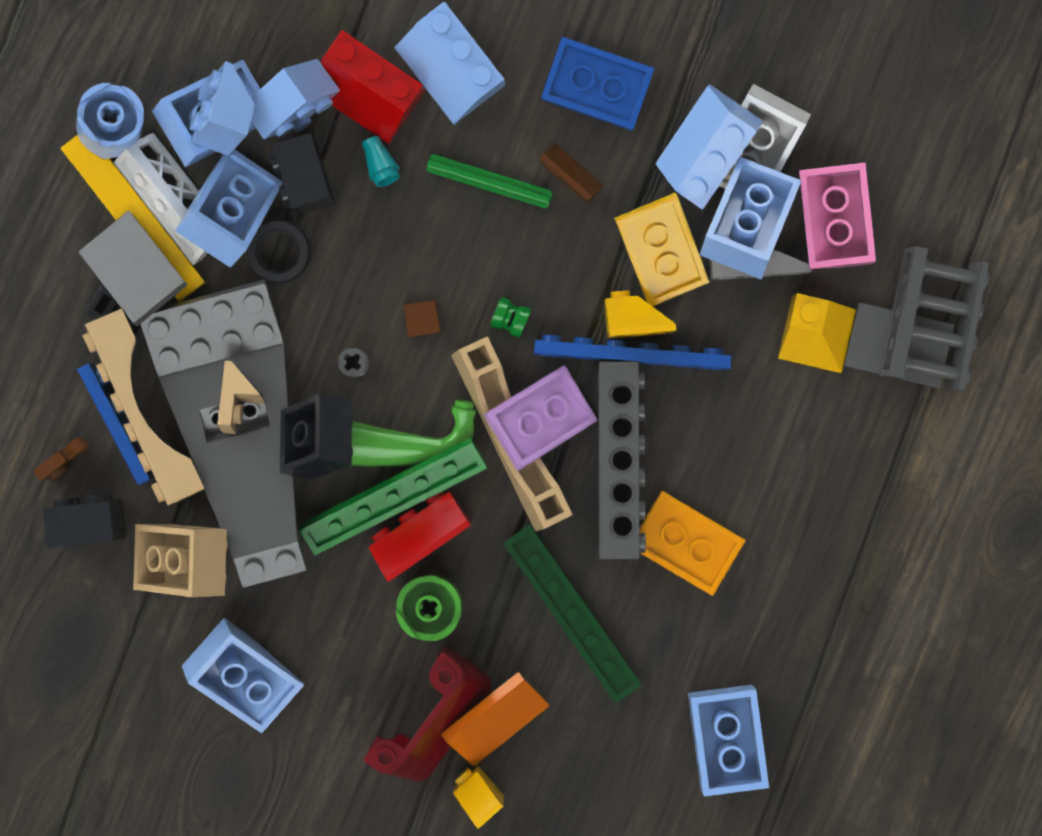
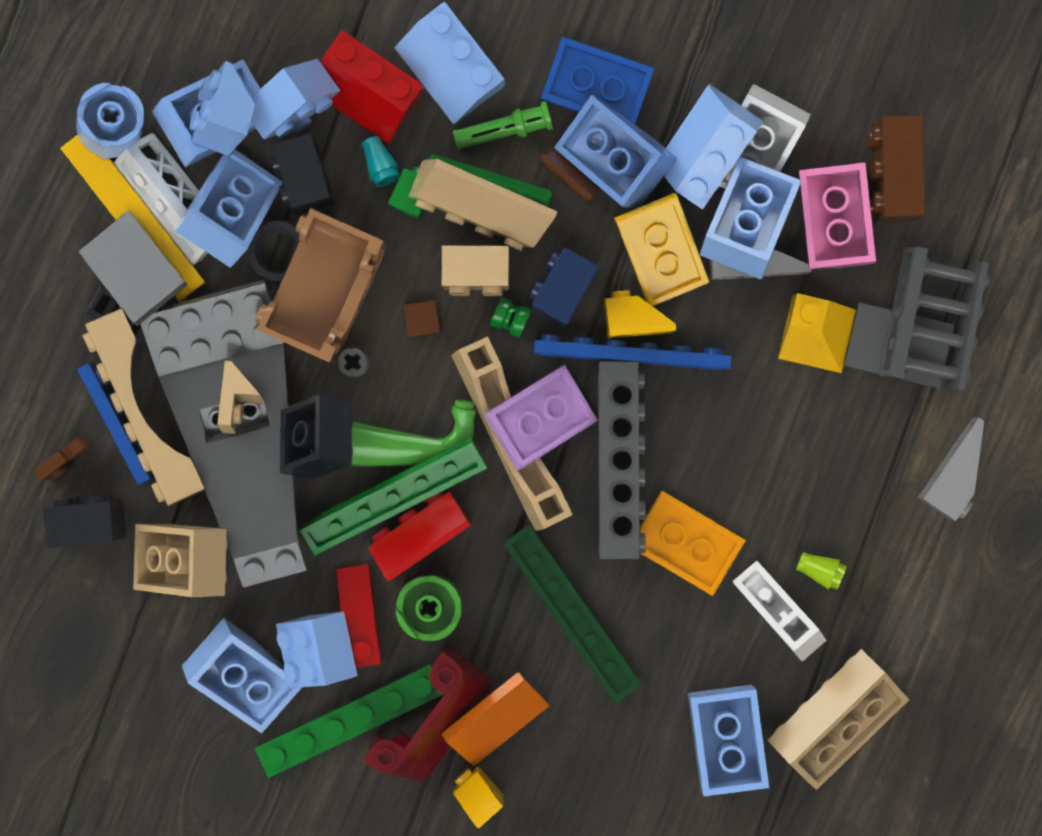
none -> medium nougat windscreen [255,208,387,364]
none -> green plate [255,663,443,778]
none -> light blue brick [276,611,358,688]
none -> red slope [336,564,384,668]
none -> green brick [388,166,424,220]
none -> tan slope [408,159,557,251]
none -> tan brick [442,246,509,296]
none -> bright green pin [453,101,553,150]
none -> dark blue brick [529,247,599,328]
none -> medium blue slope [554,95,677,209]
none -> white slope [732,561,827,661]
none -> tan slope [768,649,909,790]
none -> lime cone [796,552,847,590]
none -> reddish brown brick [866,116,925,223]
none -> light grey slope [917,417,984,521]

